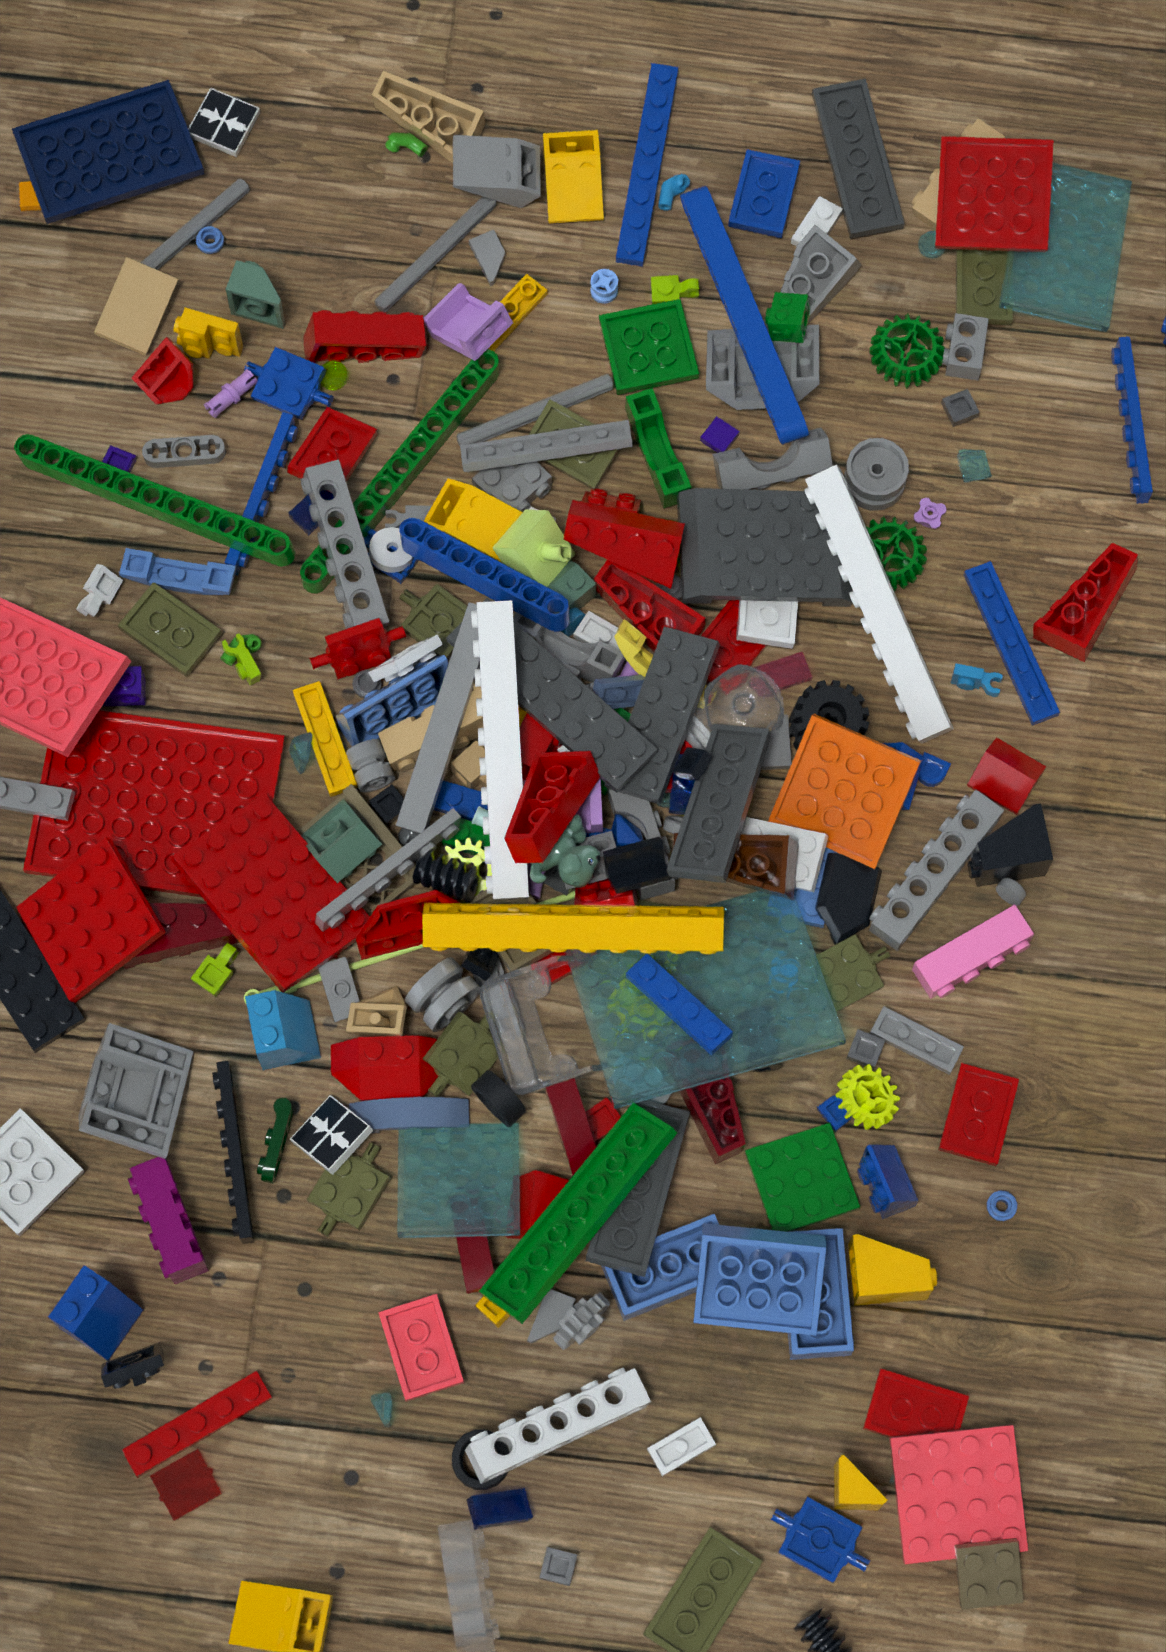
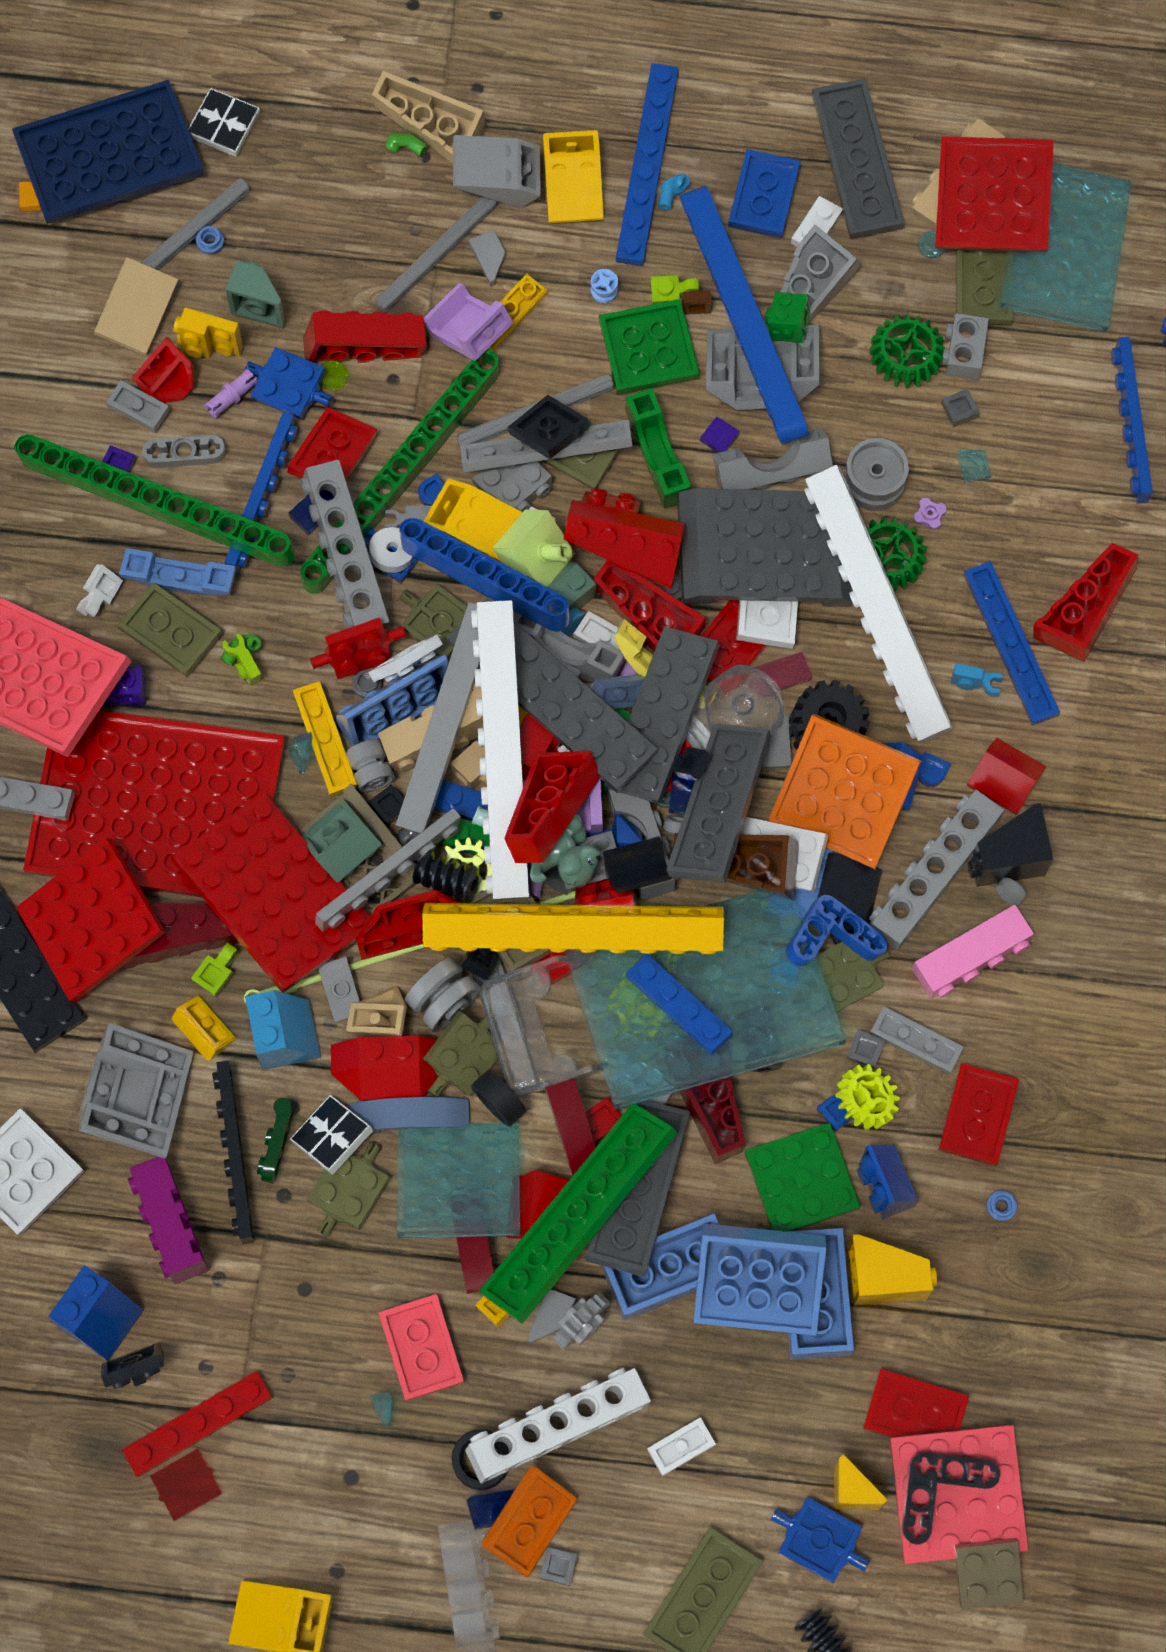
none -> light grey plate [106,380,170,433]
none -> yellow slope [171,995,236,1062]
none -> blue tile [418,473,444,506]
none -> orange tile [480,1465,578,1578]
none -> black plate [508,395,589,459]
none -> reddish brown tile [682,291,712,315]
none -> blue beam [786,895,887,966]
none -> black beam [902,1452,1000,1544]

